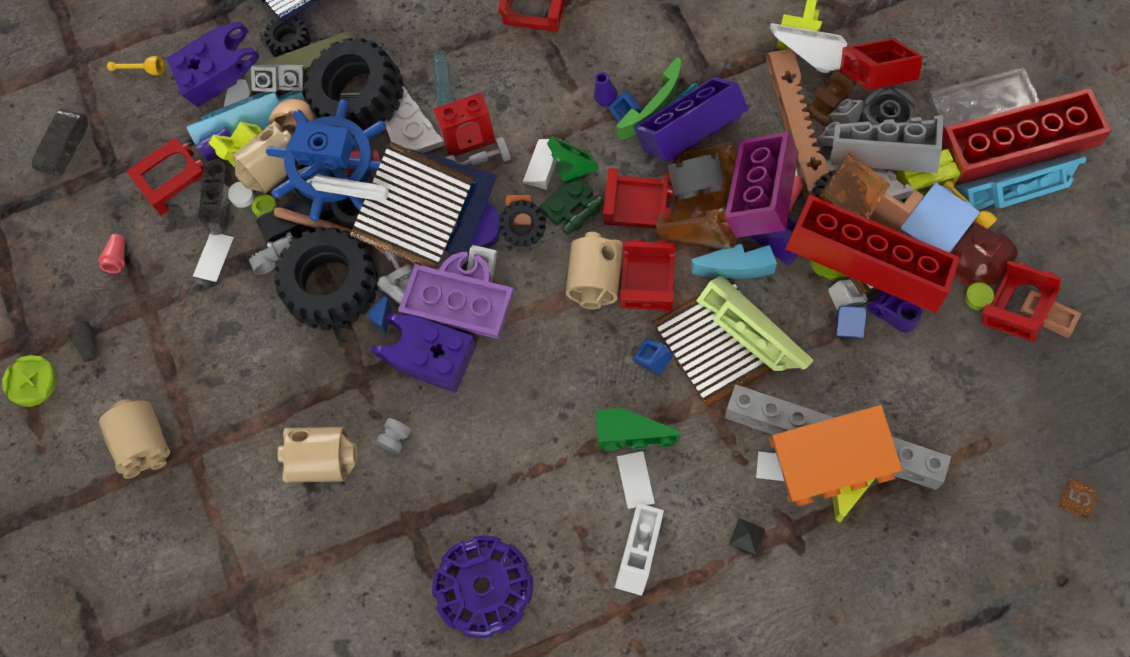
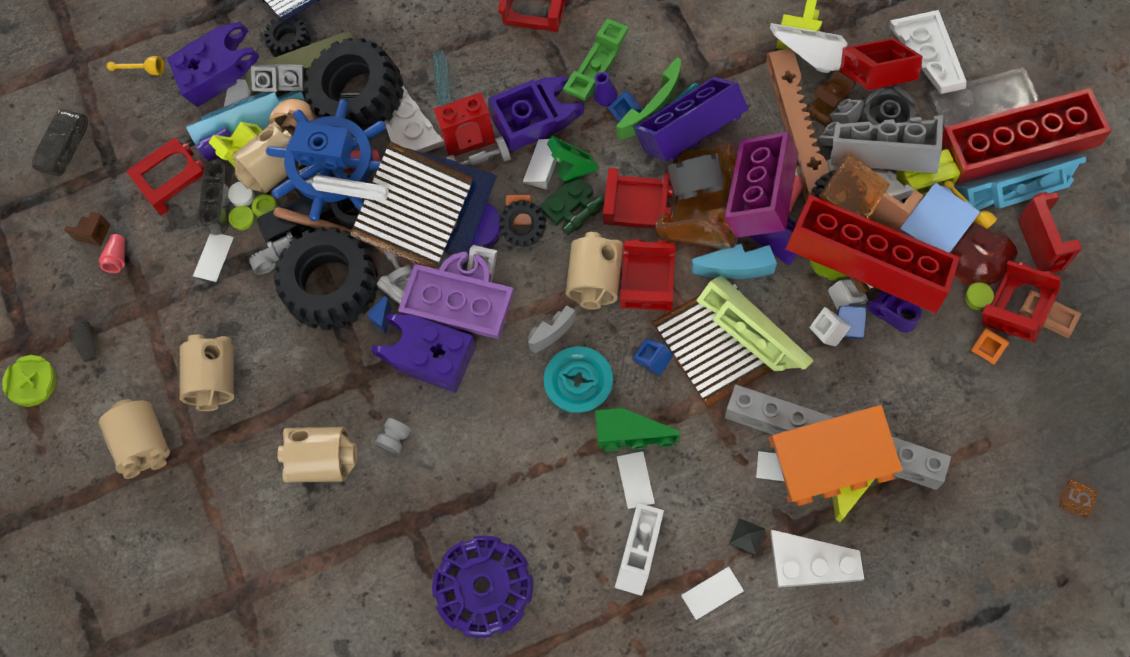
none -> reddish brown panel [64,212,110,246]
none -> tan cylinder [180,335,234,411]
none -> lime piece [229,206,255,230]
none -> dark purple brick [488,76,584,153]
none -> light grey slope [528,305,576,353]
none -> teal gear [544,346,613,414]
none -> bright green slope [563,18,629,101]
none -> white sticker [681,567,744,620]
none -> white wing [770,530,864,588]
none -> white slope [809,307,851,346]
none -> white wing [890,10,967,94]
none -> orange slope [971,327,1010,365]
none -> red panel [1018,192,1082,273]

